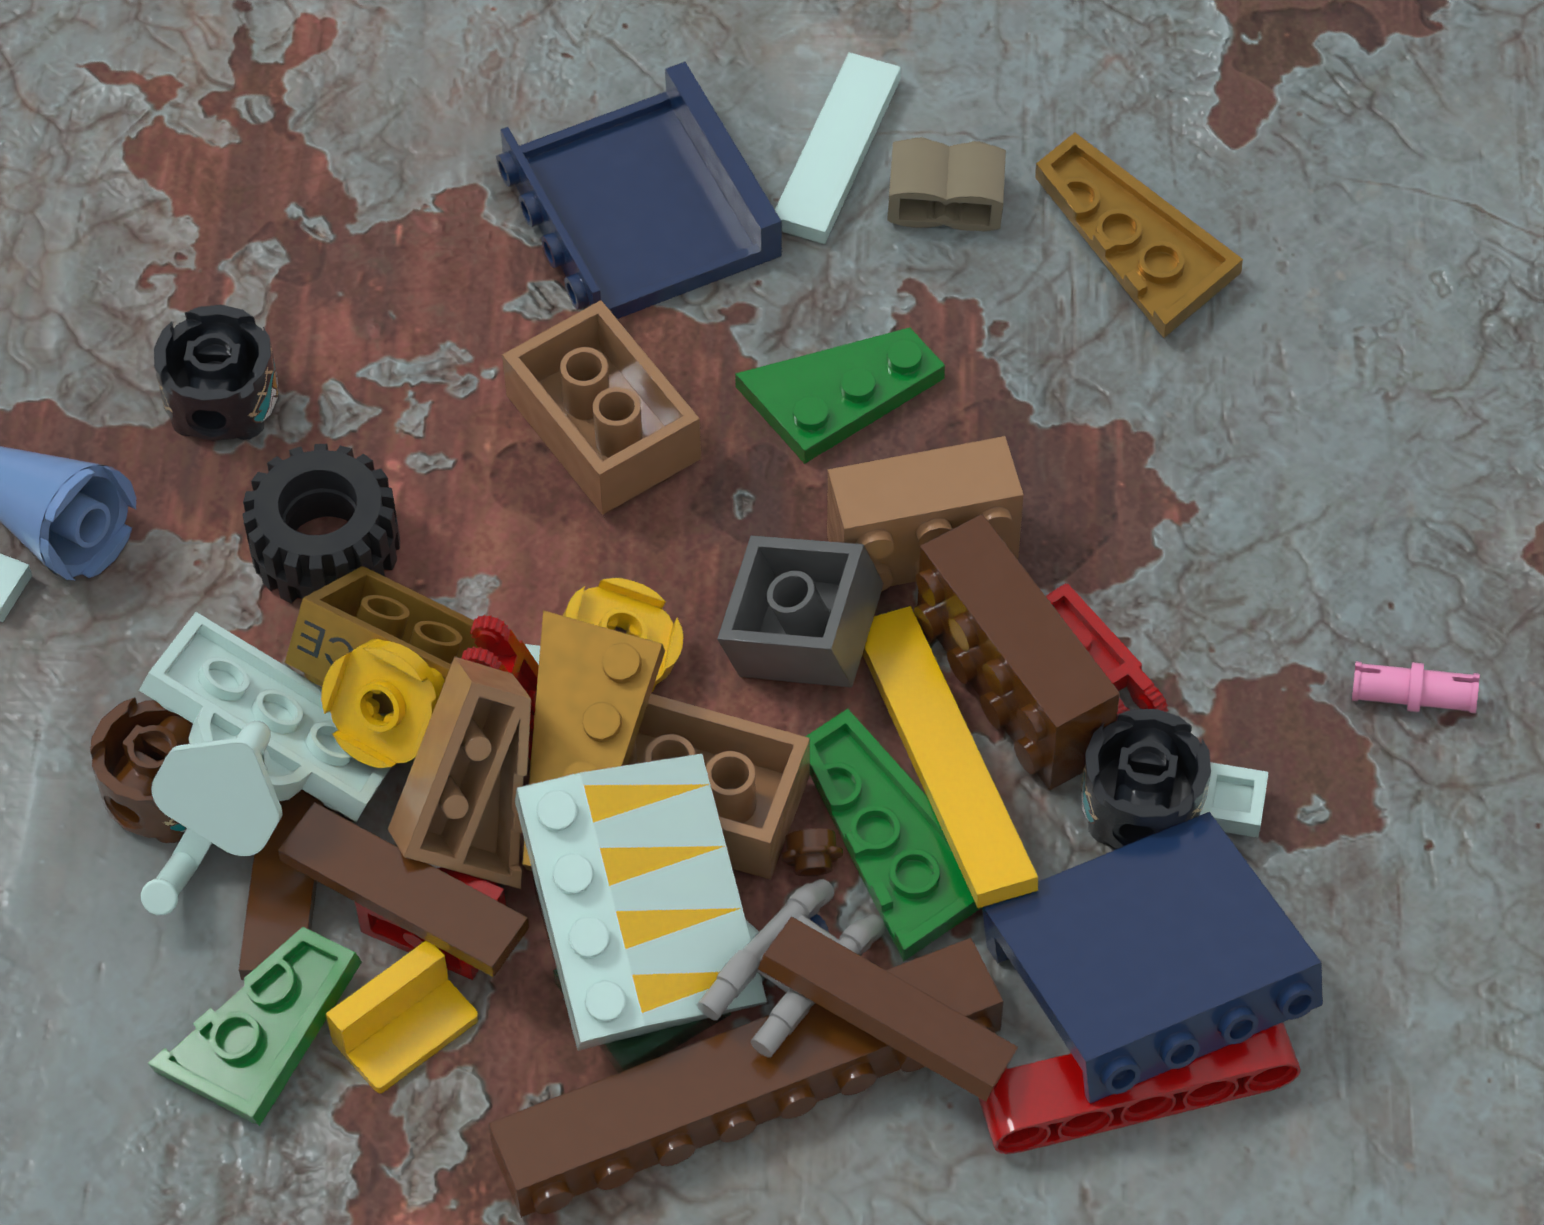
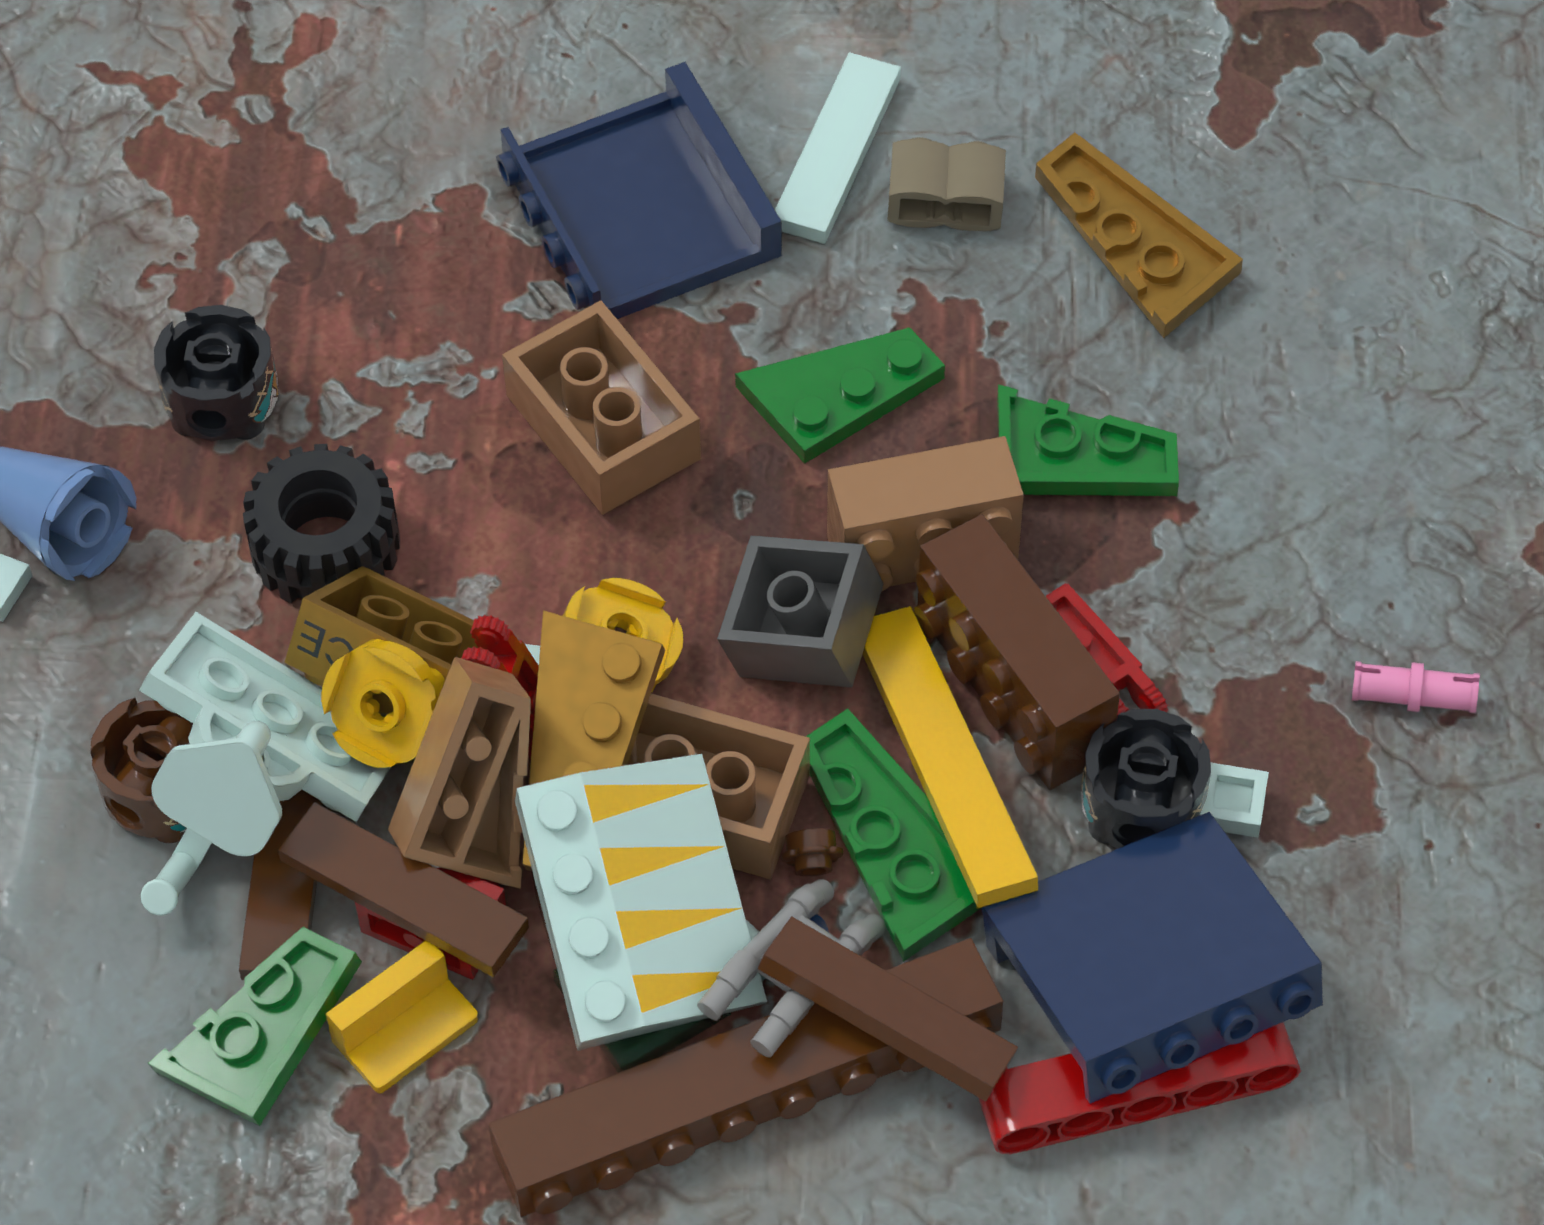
none -> green wing [997,384,1179,496]

